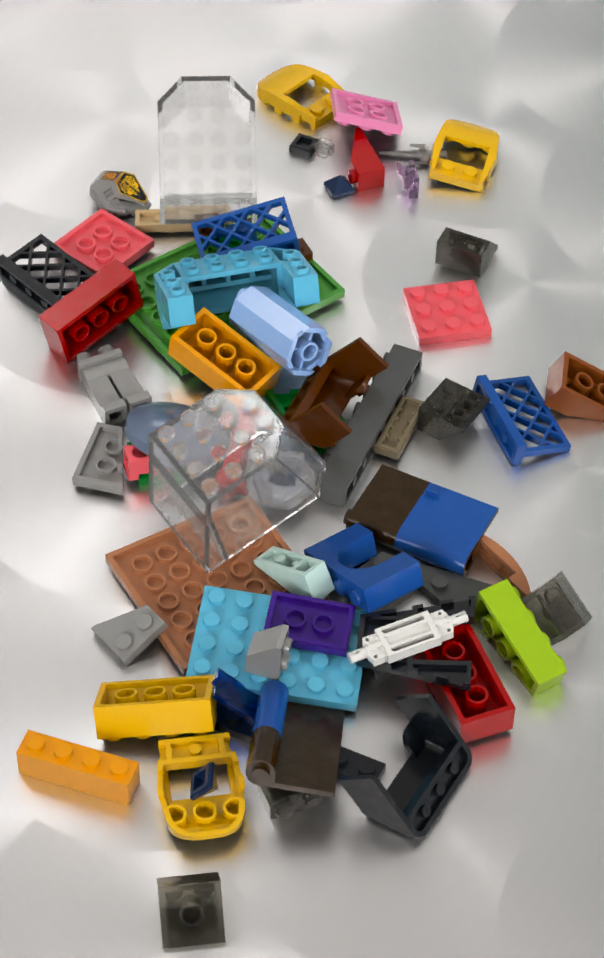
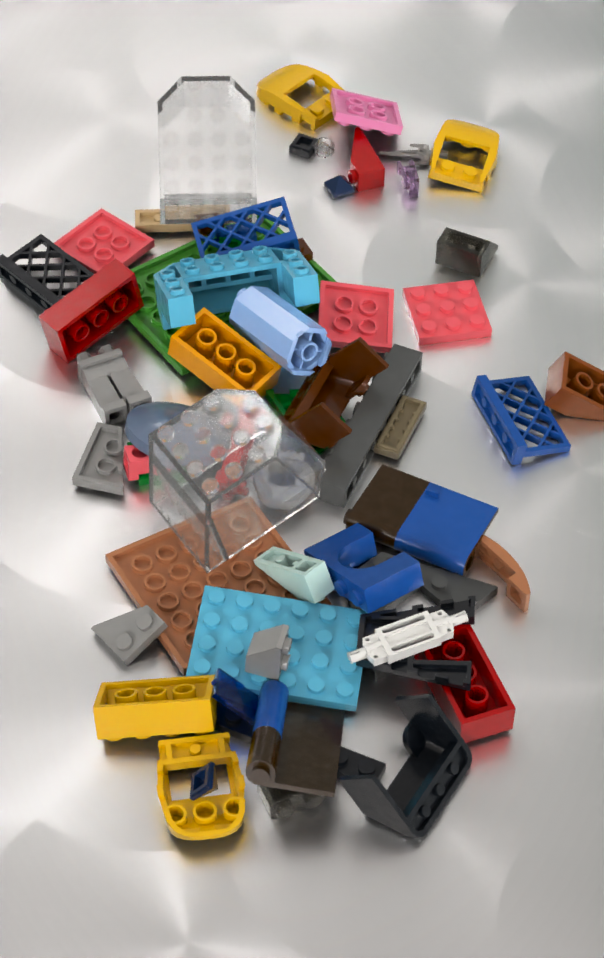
light orange brick [16,730,140,806] -> none
light grey helmet [89,170,152,217] -> none
clear smoke slope [156,872,225,949] -> none
dark purple tile [264,590,356,657] -> none
clear smoke slope [417,378,490,440] -> none
lime wedge [475,579,567,697] -> none
clear smoke slope [521,571,592,646] -> none
none -> coral plate [317,280,394,353]

